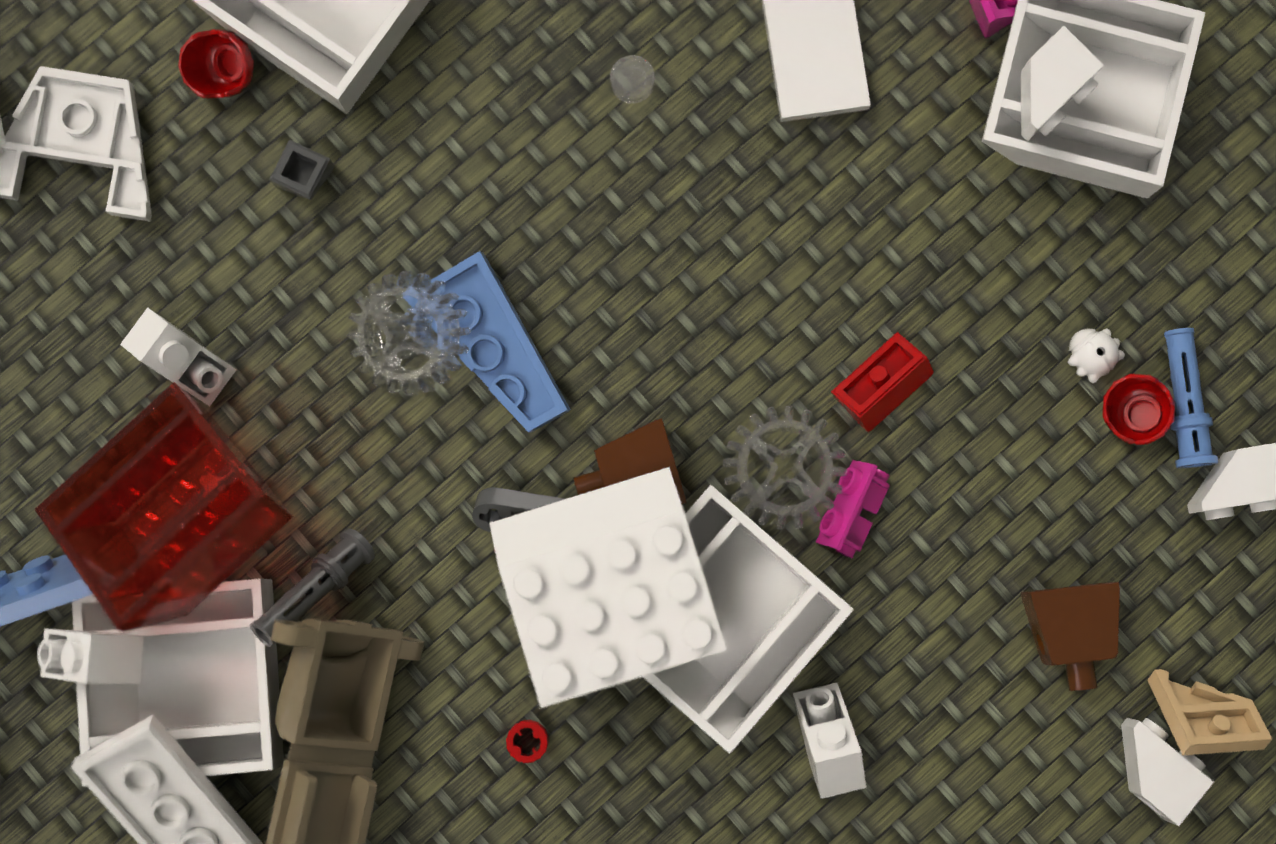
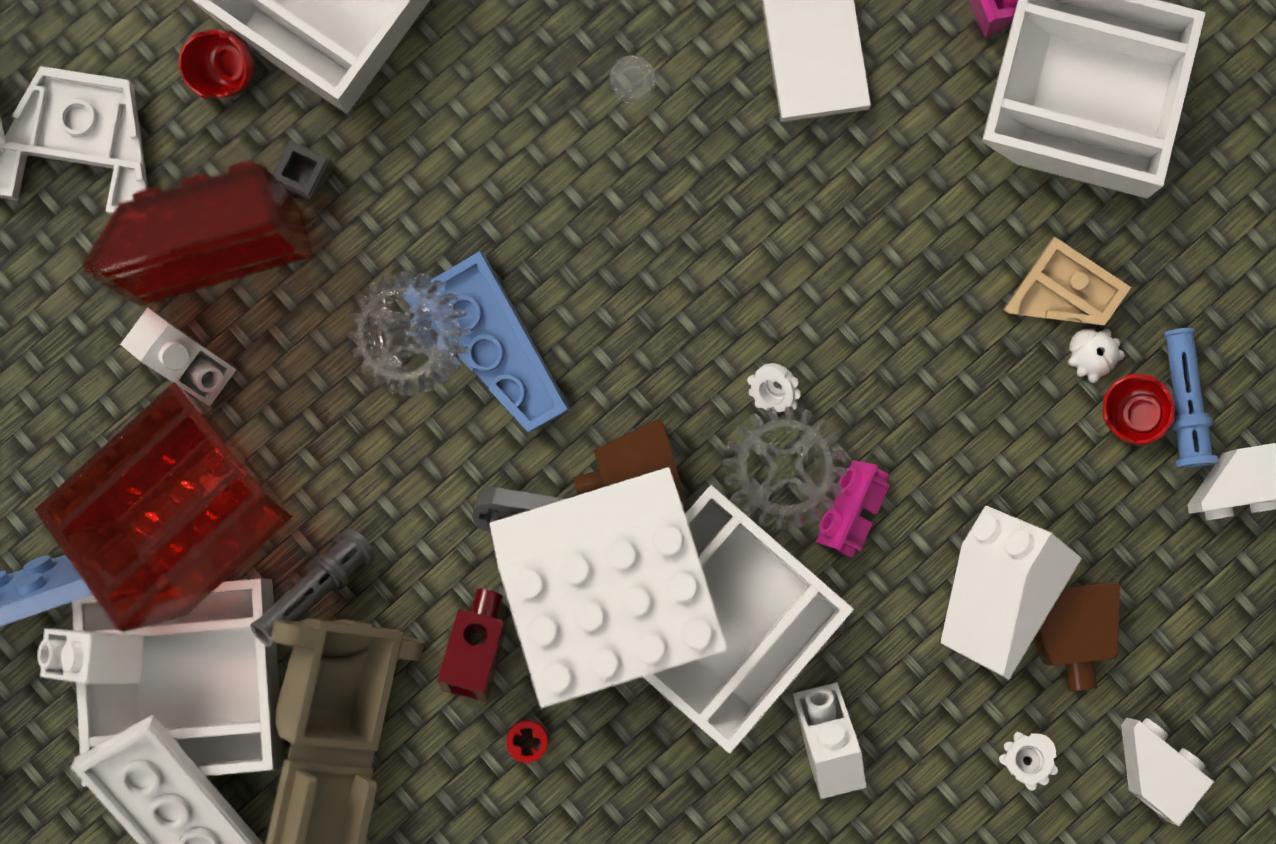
red slope [831,332,933,432] -> none
white slope [1021,26,1104,141] -> none
tan wing [1147,669,1272,756] -> none
none -> clear red slope [83,161,314,306]
none -> dark red torso [437,589,506,703]
none -> white animal [747,363,801,412]
none -> white slope [940,506,1082,680]
none -> white animal [999,732,1058,791]
none -> tan wing [1003,237,1131,325]

